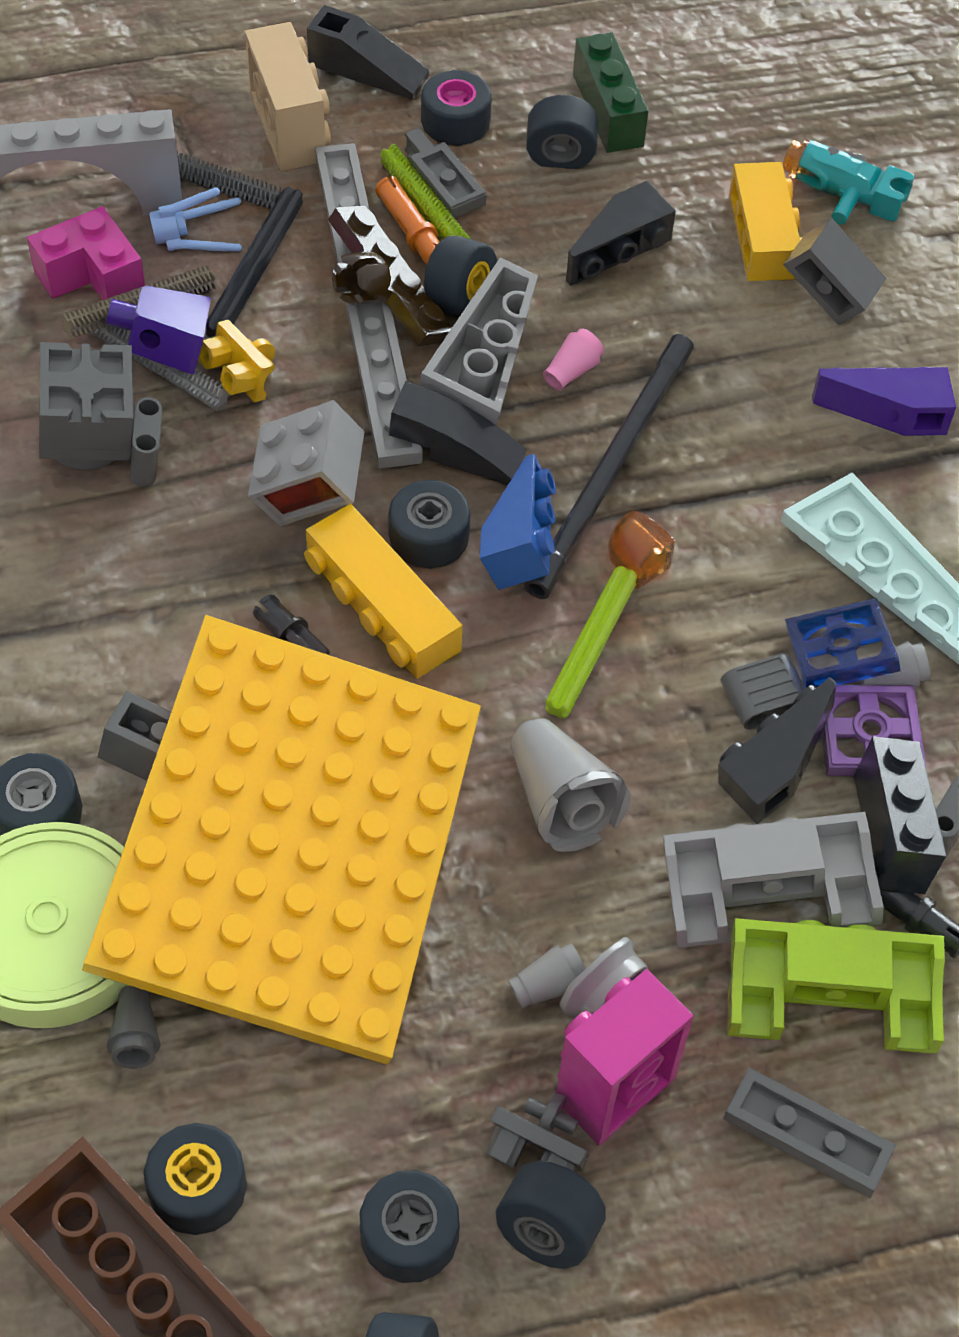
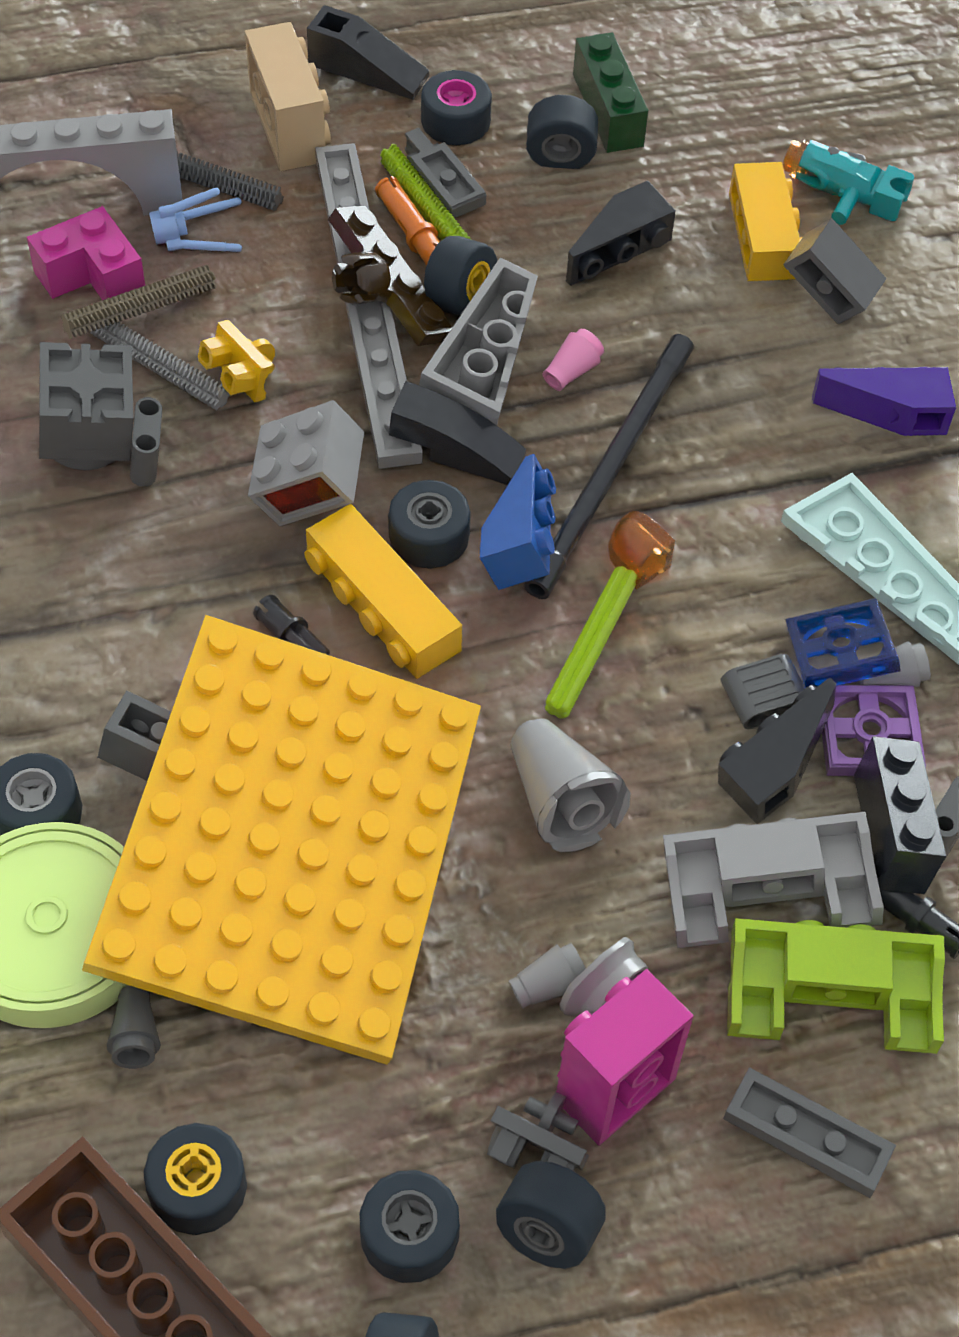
dark purple torso [106,286,211,374] -> none
black axle [205,186,303,338] -> none

